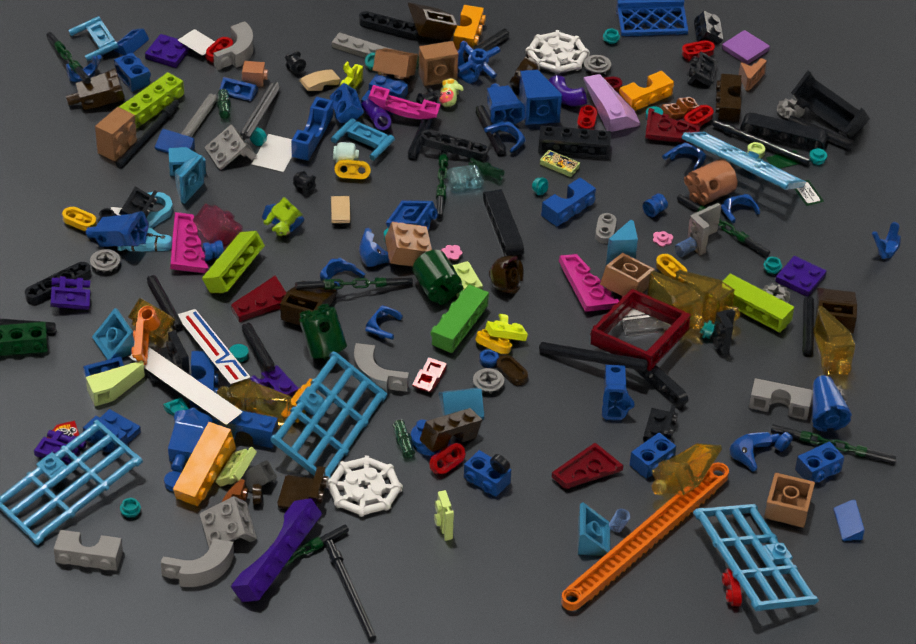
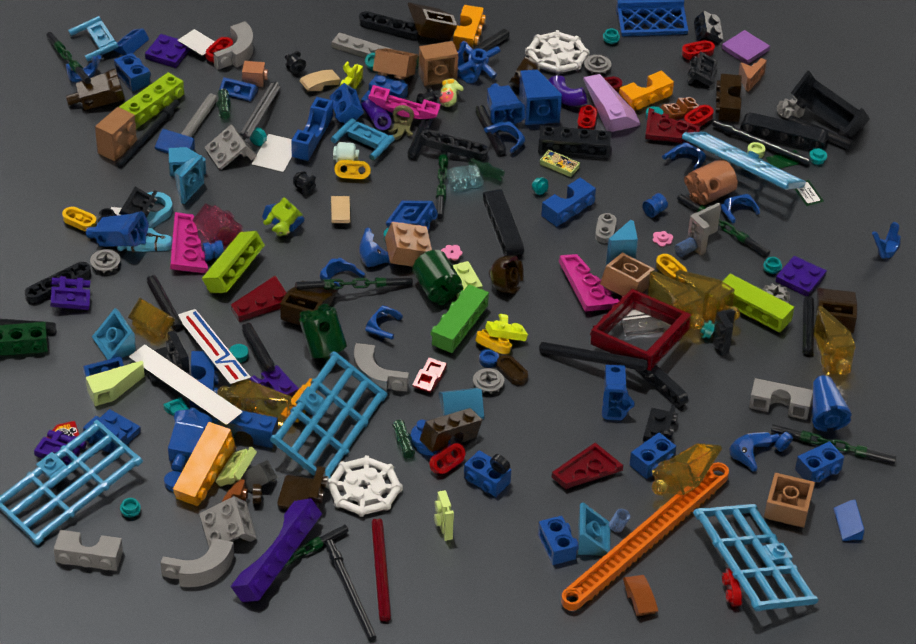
orange plate [132,306,161,365] -> none
none -> dark red axle [372,518,391,622]
none -> olive piece [388,105,414,140]
none -> blue brick [538,516,579,565]
none -> dark orange slope [623,575,658,616]

